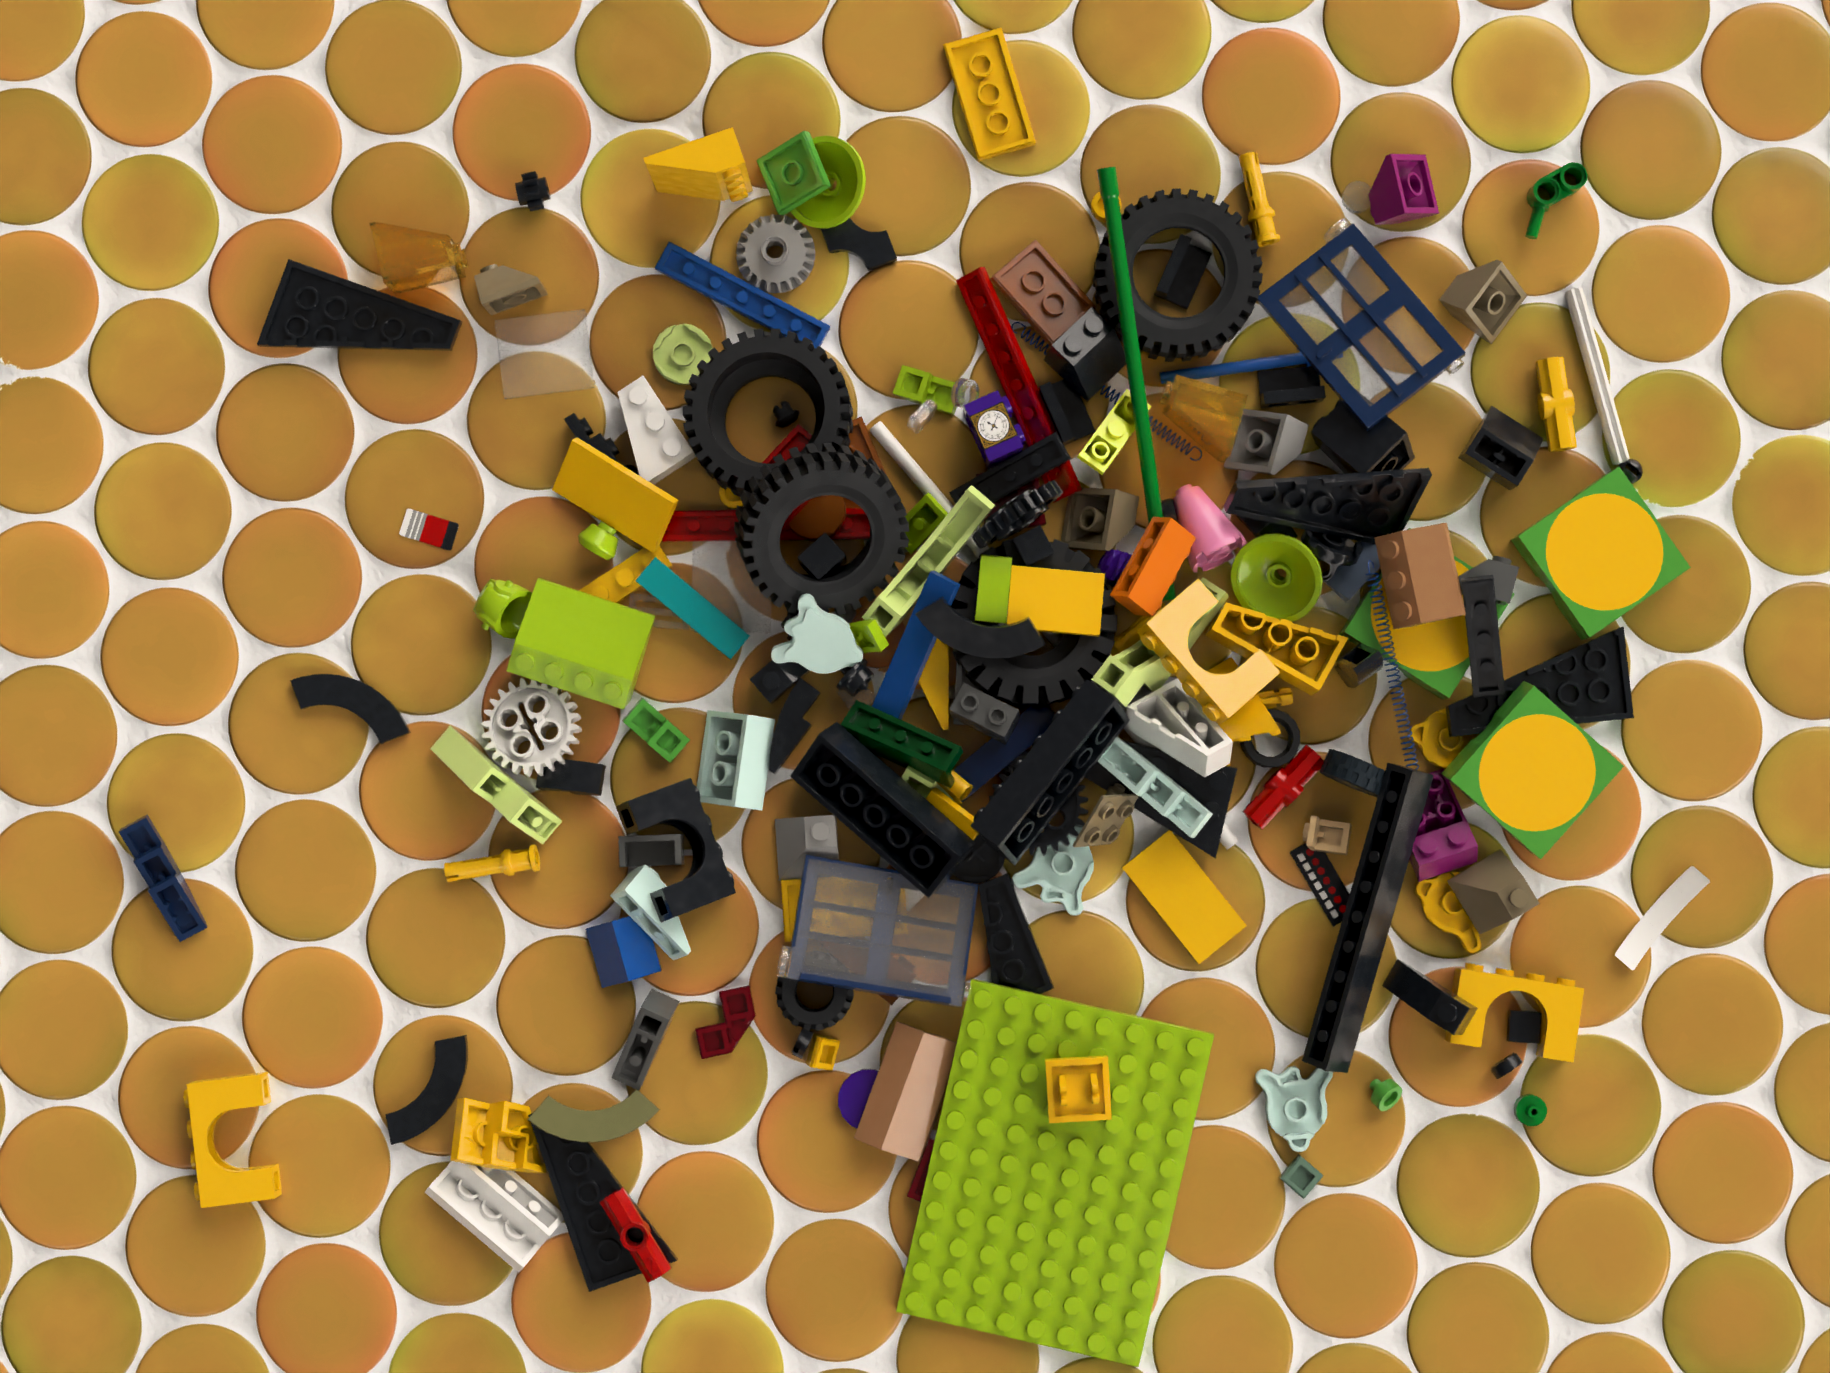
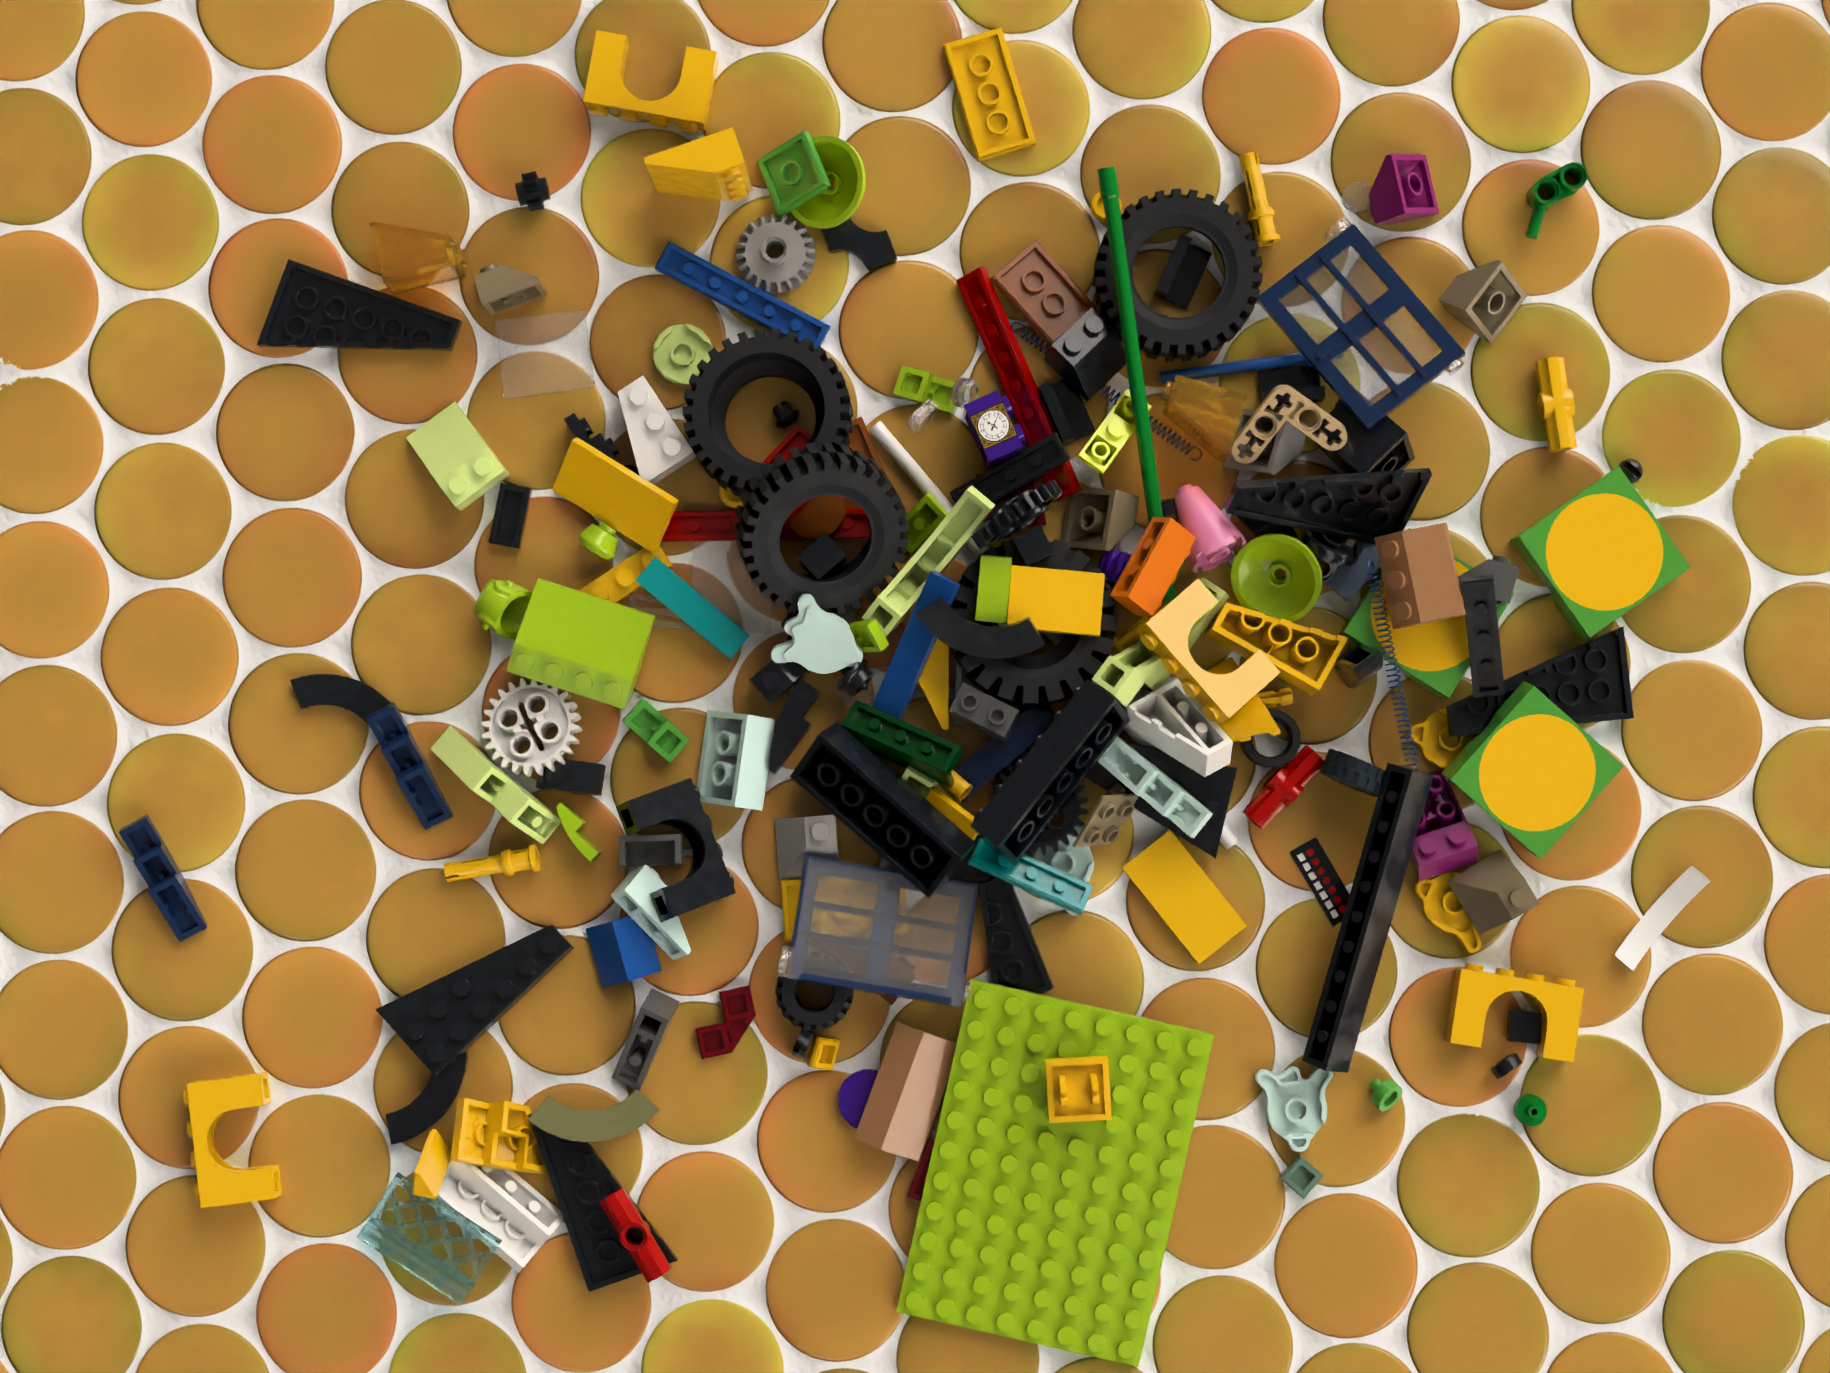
sticker [399,508,459,550] -> none
tan bracket [1303,815,1352,855] -> none
black slope [1382,959,1478,1035] -> none
black slope [1458,406,1544,490] -> none
white axle [1565,287,1630,465] -> none
none -> clear light blue fence [357,1172,502,1305]
none -> dark blue slope [366,702,453,830]
none -> black wing [376,924,574,1077]
none -> yellowish green slope [406,402,510,511]
none -> yellow slope [412,1129,451,1199]
none -> black tile [489,483,532,549]
none -> lime slope [556,802,602,862]
none -> yellow arch [583,30,719,133]
none -> teal tile [968,838,1094,915]
none -> tan beam [1232,384,1347,464]

